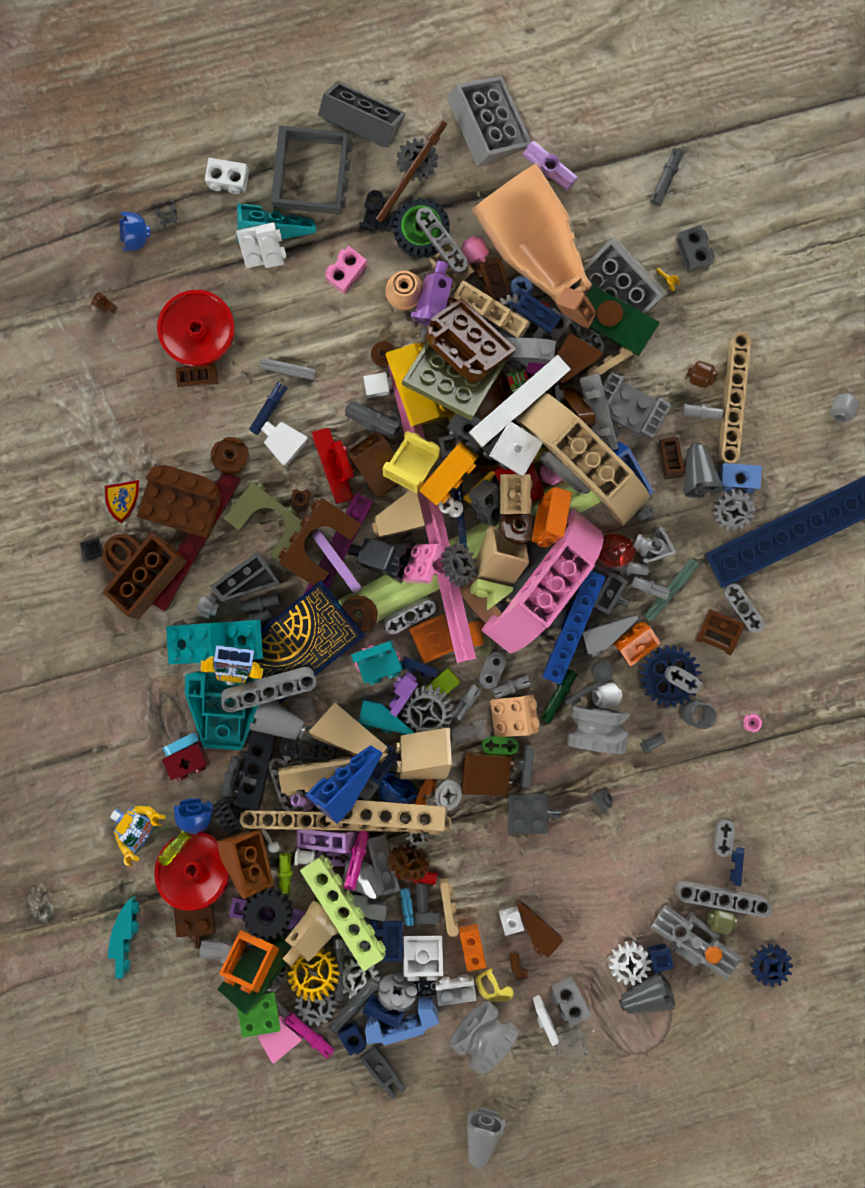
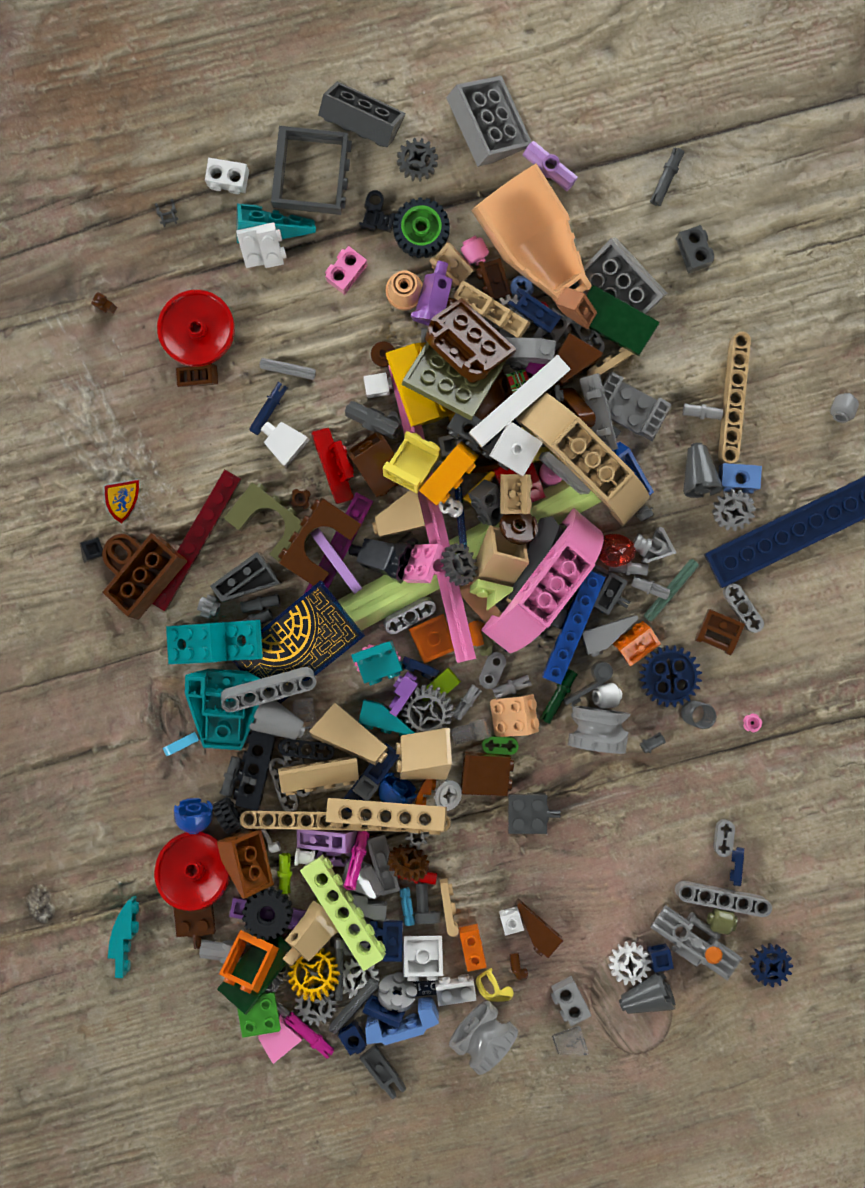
torso [110,806,165,867] -> none
blue cylinder [119,212,150,252] -> none
reddish brown plate [137,465,221,539] -> none
clear neon green axle [158,830,192,866] -> none
dark red brick [162,742,210,781] -> none
torso [200,645,264,685] -> none
reddish brown plate [210,437,250,475] -> none
lavender pin [291,794,314,811] -> none
blue wedge [305,745,383,824] -> none
reddish brown plate [340,595,378,634] -> none
reddish brown bar [375,120,448,223] -> none
light grey beam [416,207,468,274] -> none
light grey cone [467,1108,506,1168] -> none
dark grey plate [519,744,534,788] -> none
orange window [531,487,572,547] -> none
white plate [533,995,559,1046] -> none
dark grey plate [591,790,613,812] -> none
reddish brown piece [597,301,623,327] -> none
yellow hand [656,268,680,291] -> none
reddish brown slope [659,437,685,480] -> none
light grey beam [665,666,701,693] -> none
reddish brown head [687,361,717,389] -> none

